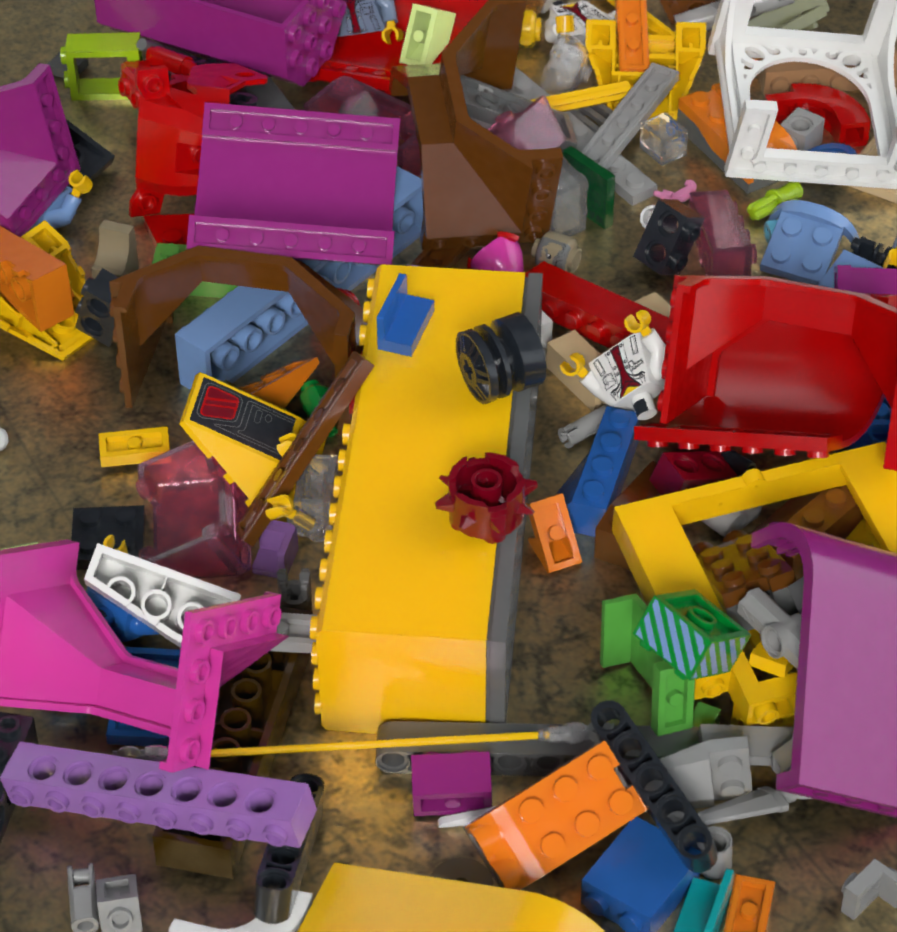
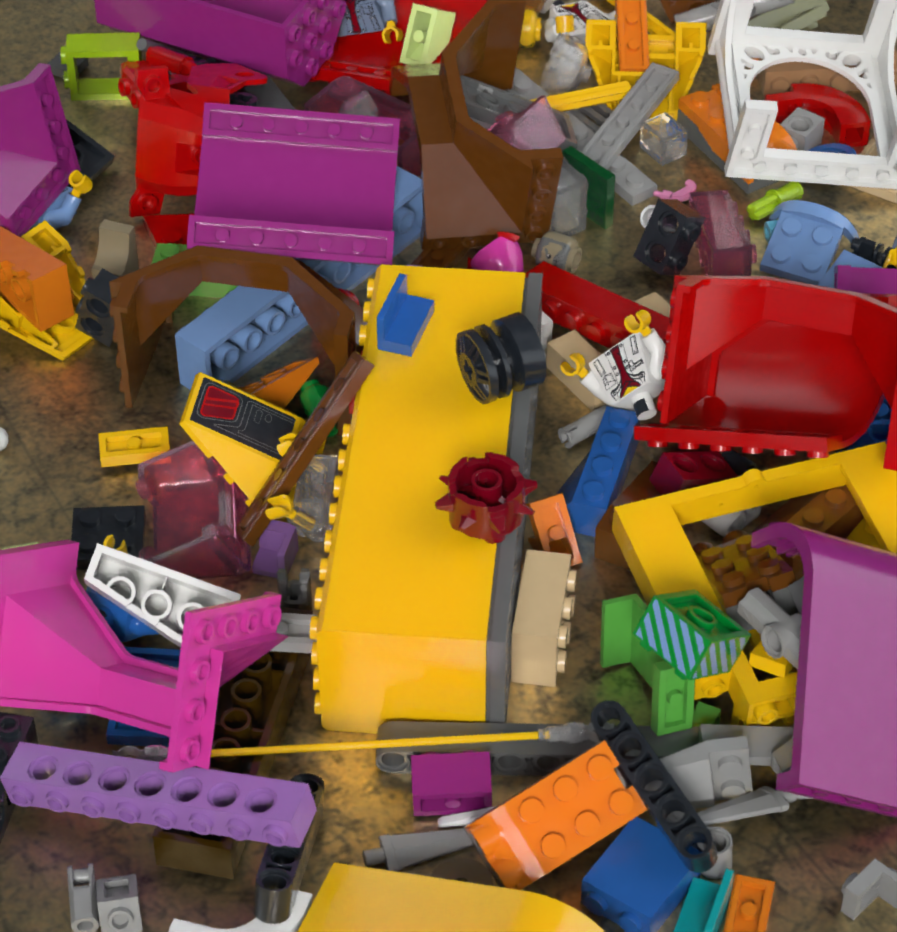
none -> light grey bar [362,829,474,872]
none -> tan brick [511,549,577,687]

